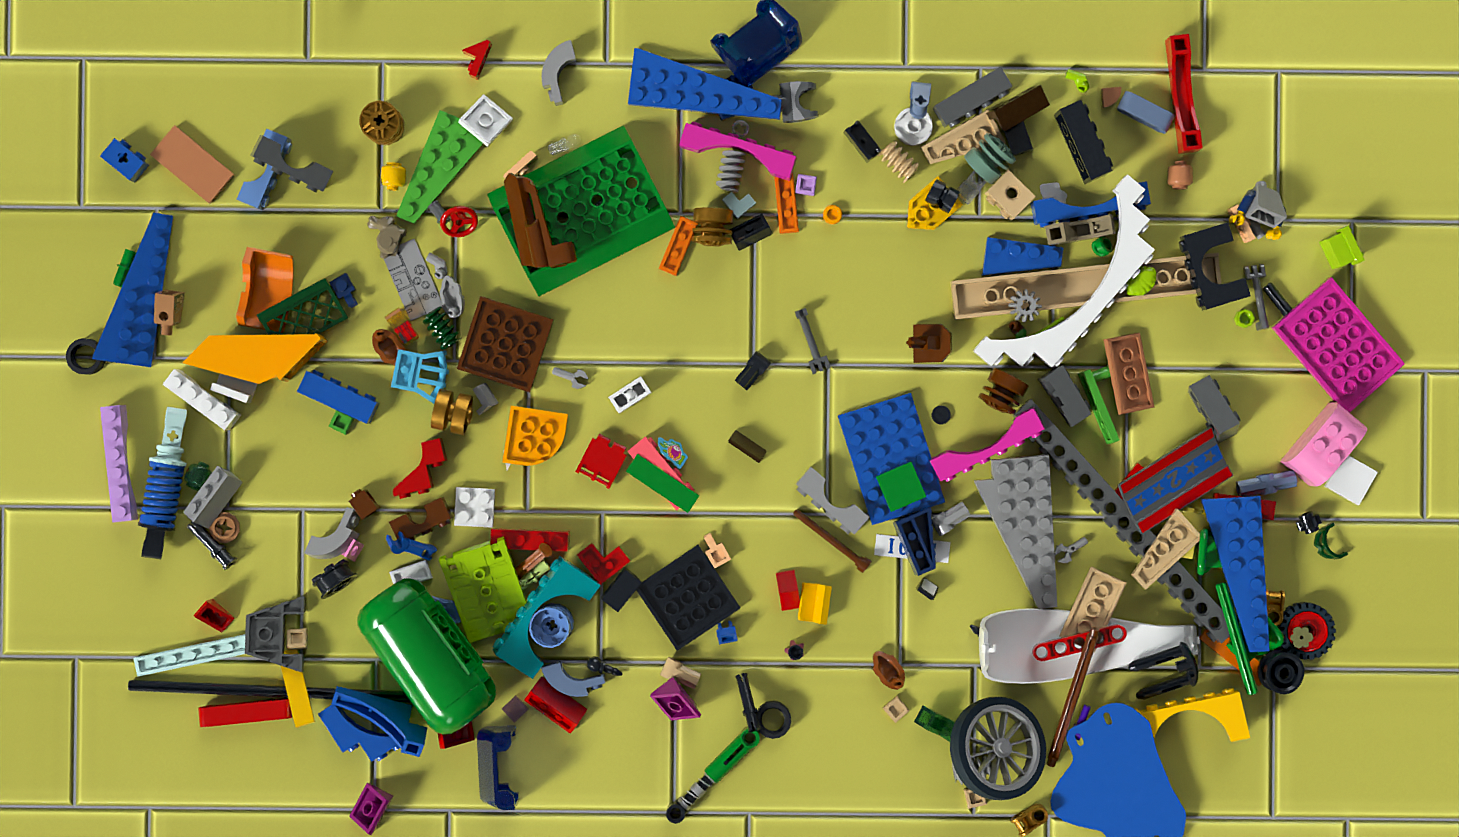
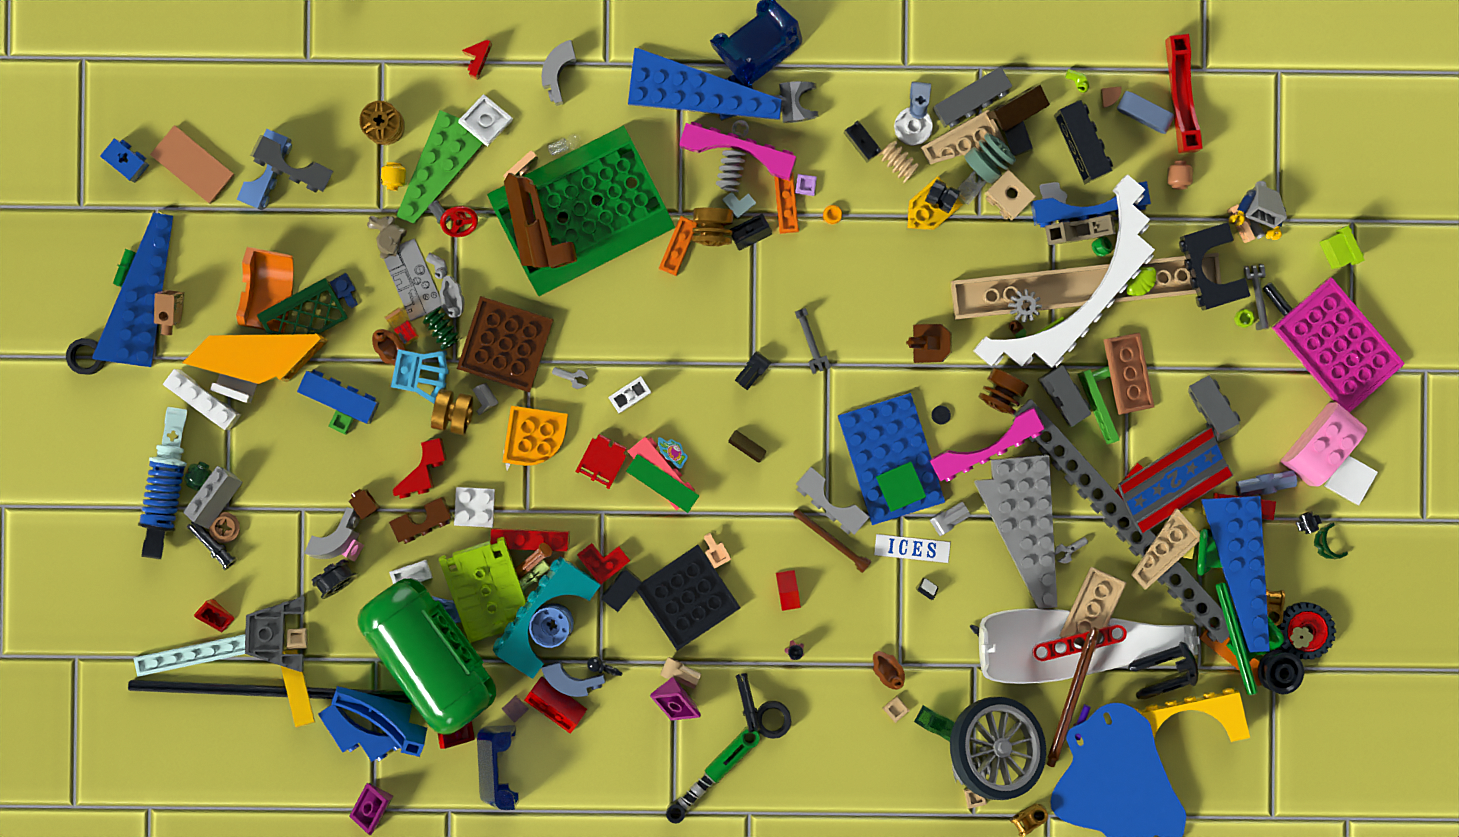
lavender arch [100,405,138,523] -> none
red beam [198,697,293,727] -> none
blue piece [386,531,437,561] -> none
blue tile [716,621,738,645] -> none
yellow panel [798,582,832,625] -> none
dark blue wedge [893,507,936,576] -> none
blue wing [982,237,1063,276] -> none

